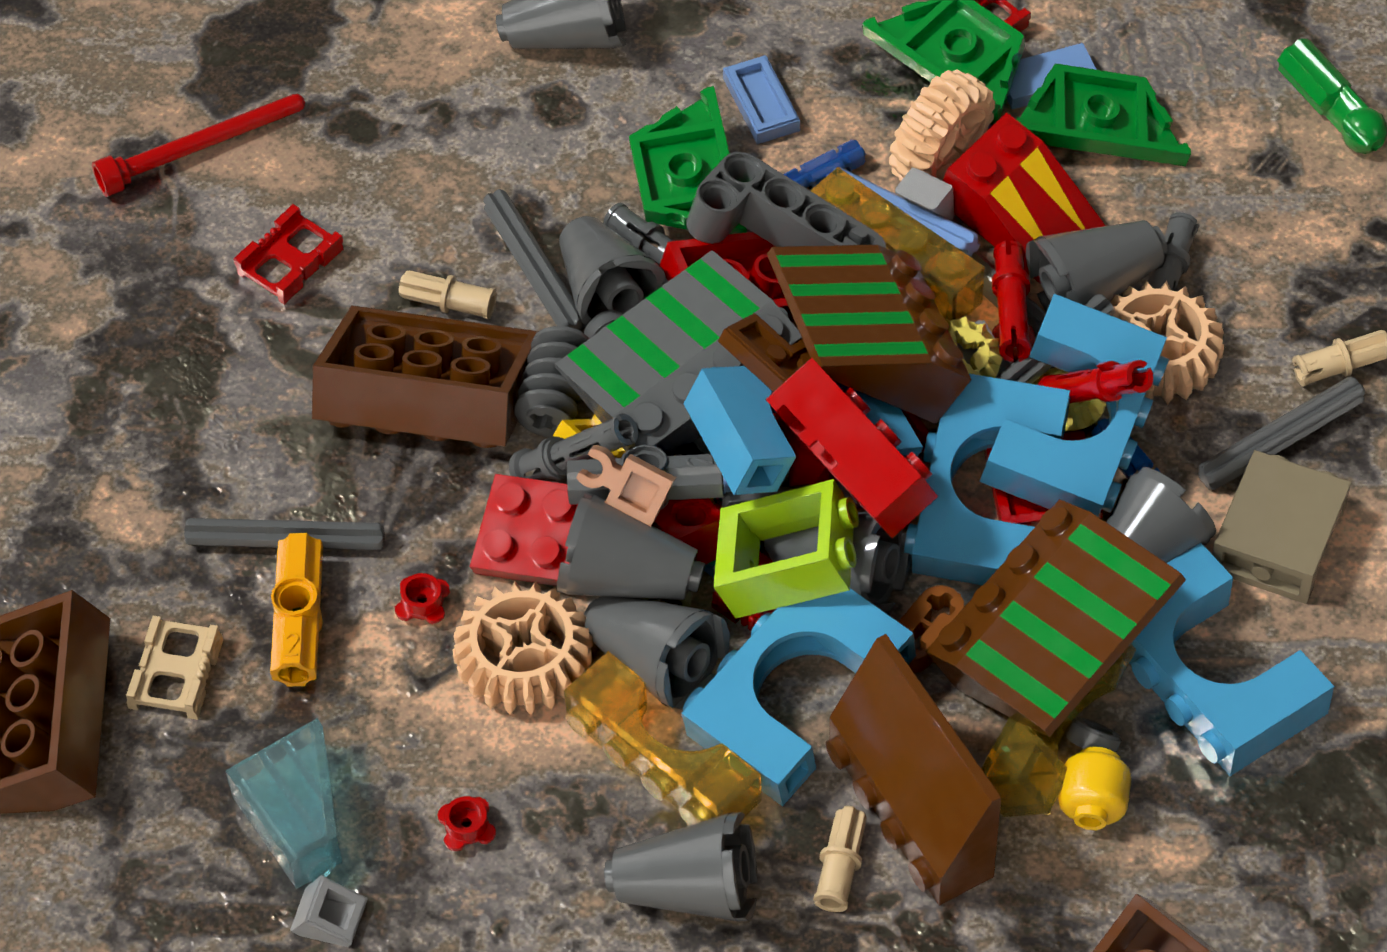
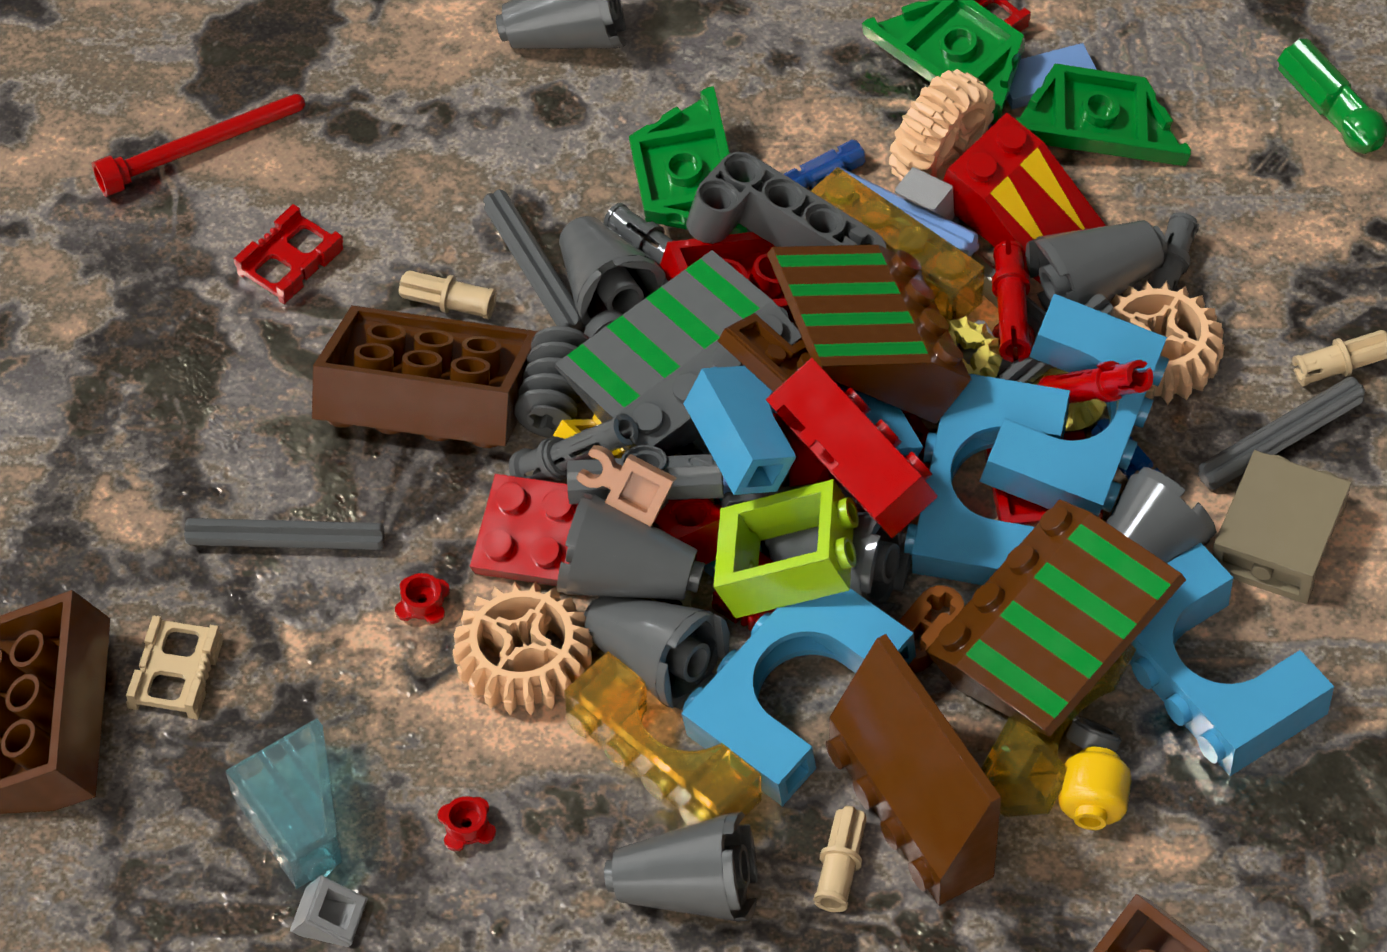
light orange piece [270,533,323,687] -> none
medium blue tile [723,55,800,144] -> none

